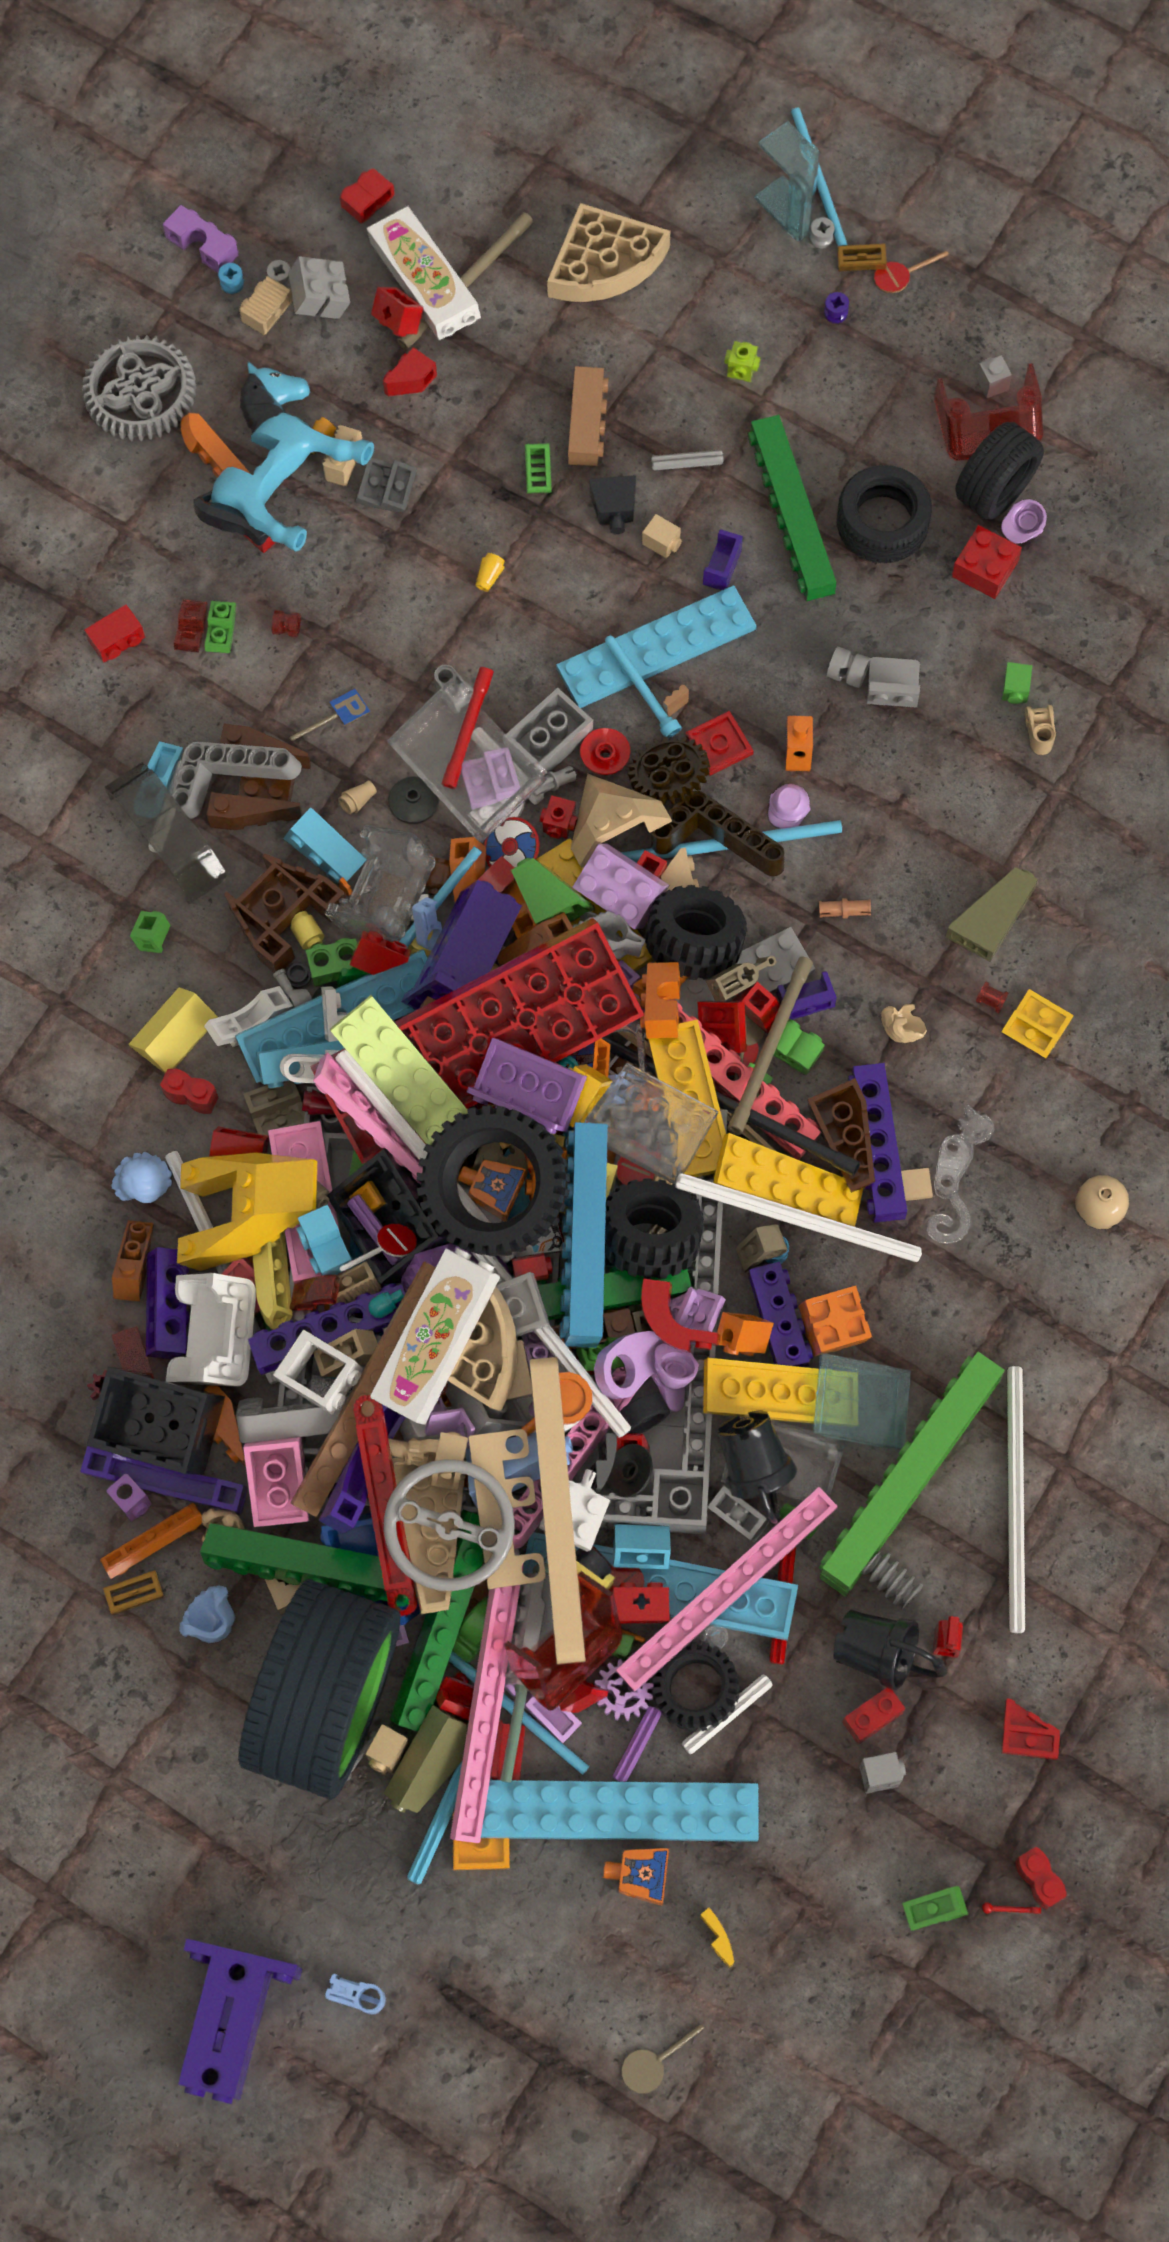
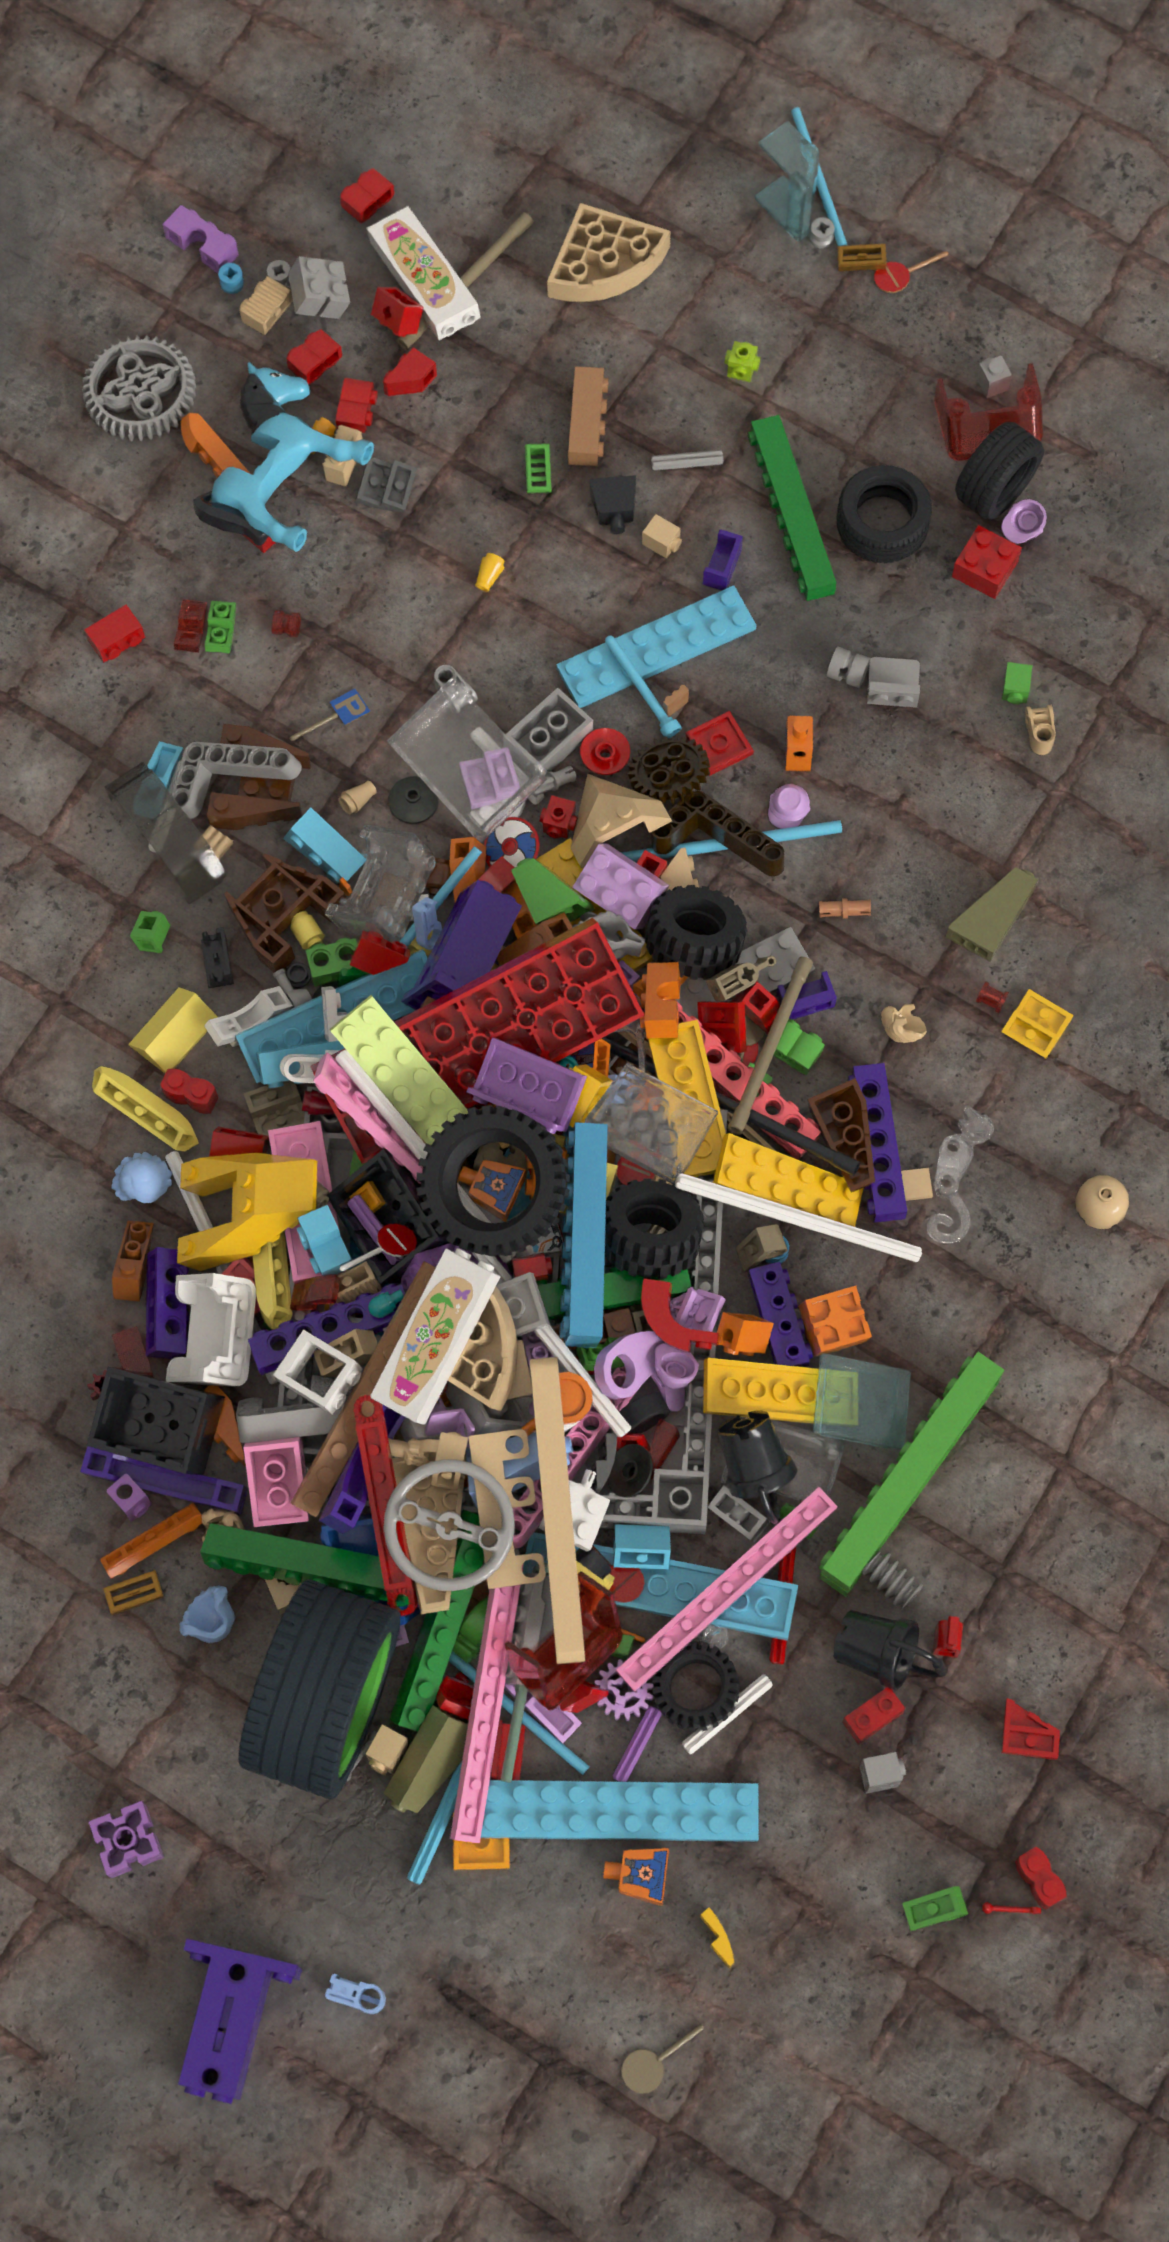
red piece [441,667,494,789] -> none
red brick [614,1582,669,1624] -> none
dark purple wheel [824,292,849,323] -> none
white axle [1007,1366,1025,1633] -> none
none -> medium lavender brick [89,1801,164,1879]
none -> light yellow brick [92,1066,199,1152]
none -> tan piece [193,825,233,864]
none -> black hinge [201,927,234,988]
none -> red brick [286,329,342,385]
none -> red brick [336,378,378,433]
none -> clear red slope [649,1418,680,1480]

